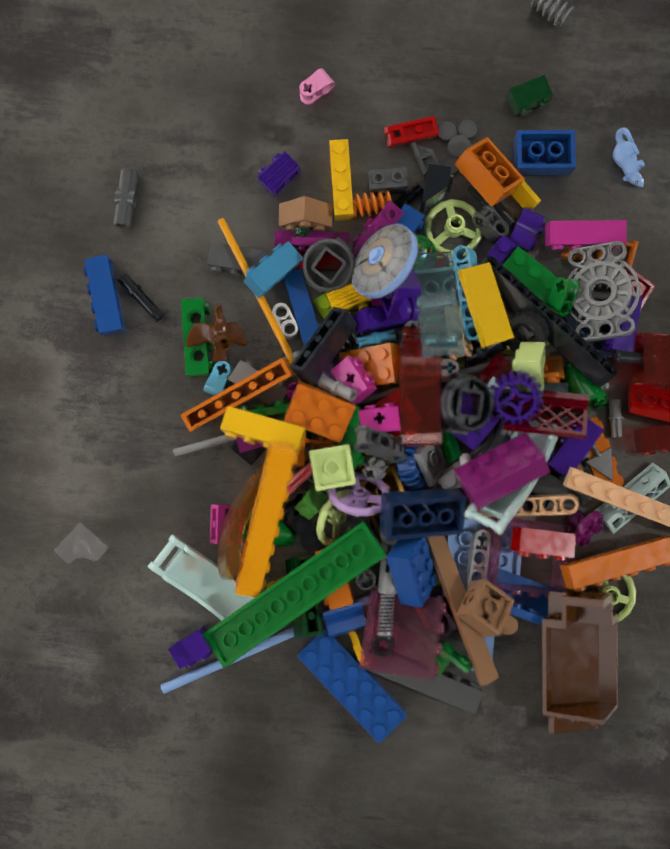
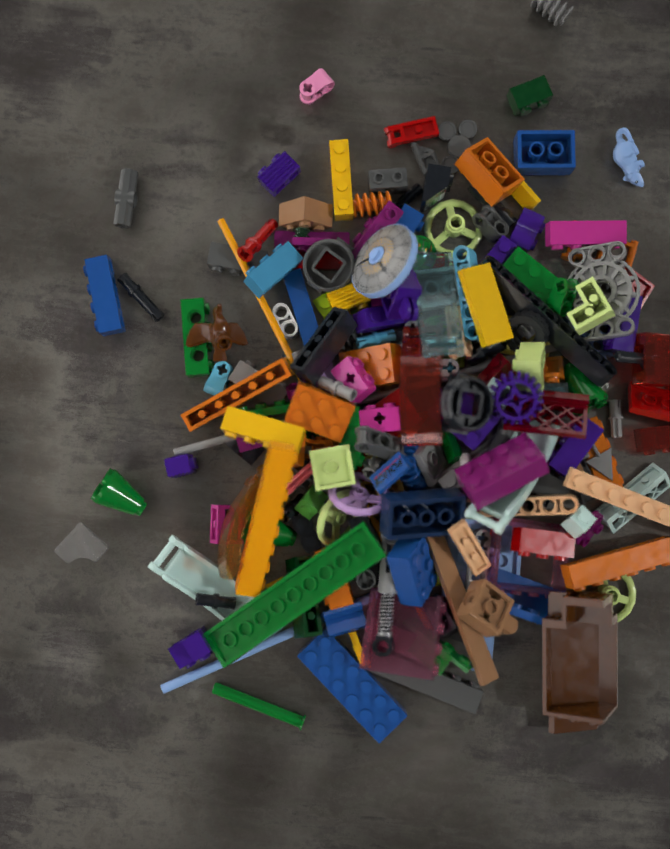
none -> green cone [90,468,147,516]
none -> dark purple brick [164,454,199,478]
none -> black pin [195,593,236,610]
none -> green axle [212,682,306,731]
none -> red pin [237,219,278,262]
none -> blue panel [370,451,413,495]
none -> light nougat tile [447,518,492,576]
none -> light aqua brick [560,505,597,539]
none -> yellowish green brick [566,276,615,335]

